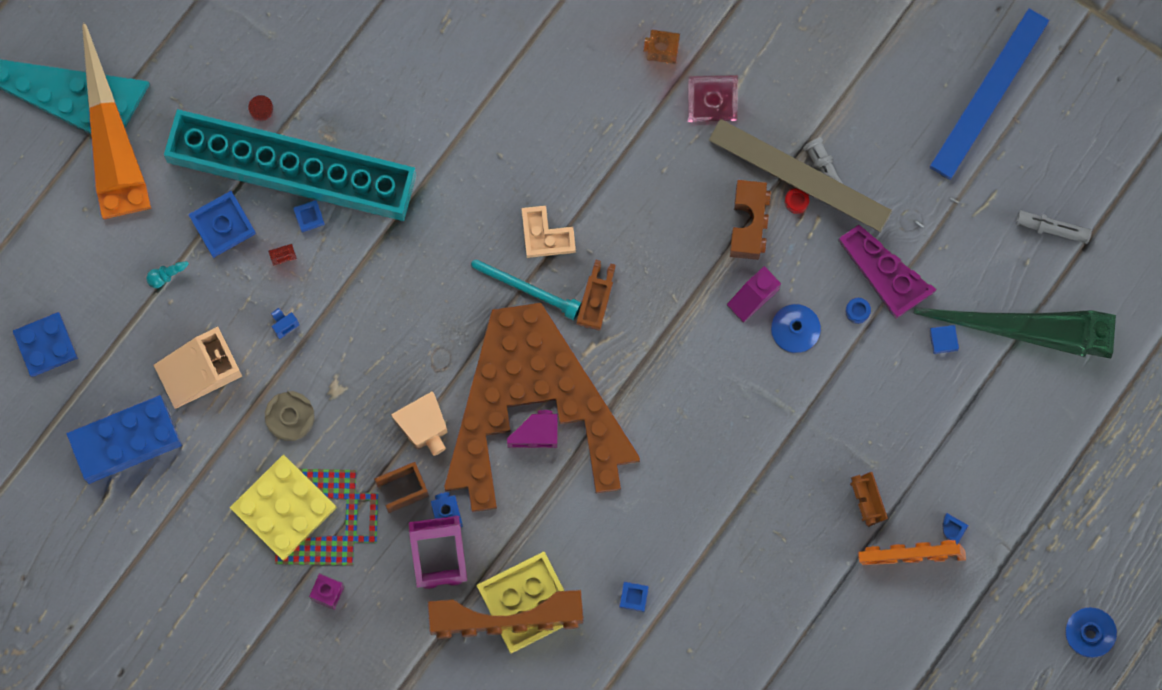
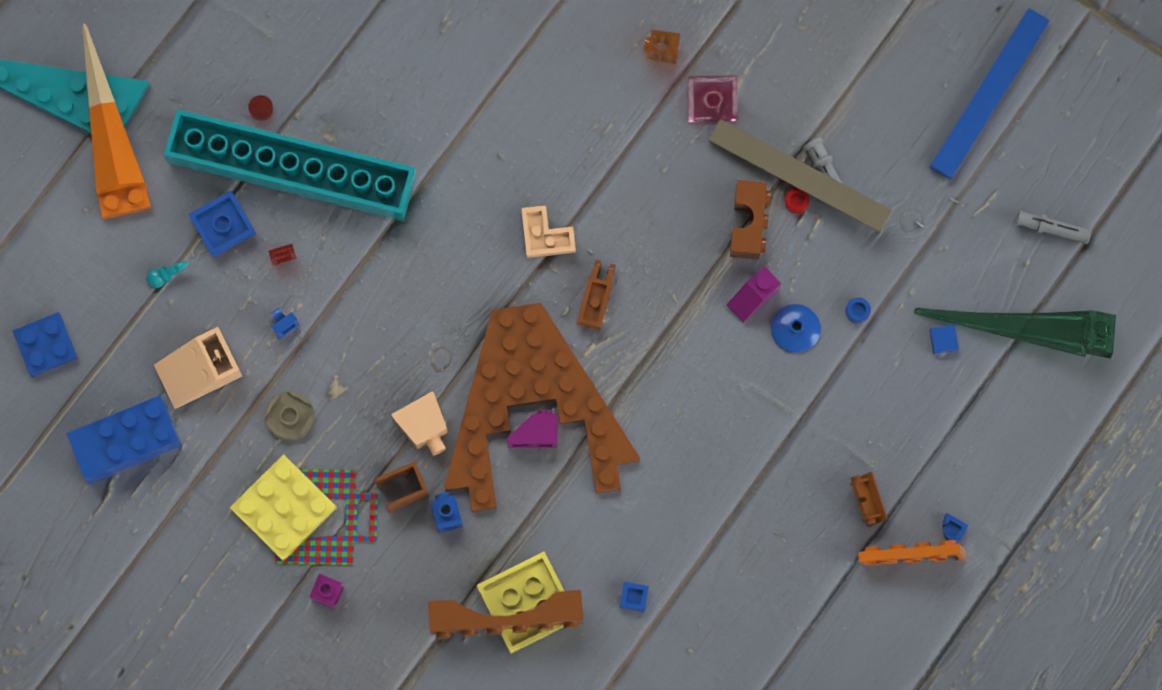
blue tile [293,200,325,233] -> none
magenta window [409,516,467,589] -> none
teal piece [471,259,582,320] -> none
magenta wing [838,225,937,319] -> none
blue dish [1066,607,1117,658] -> none

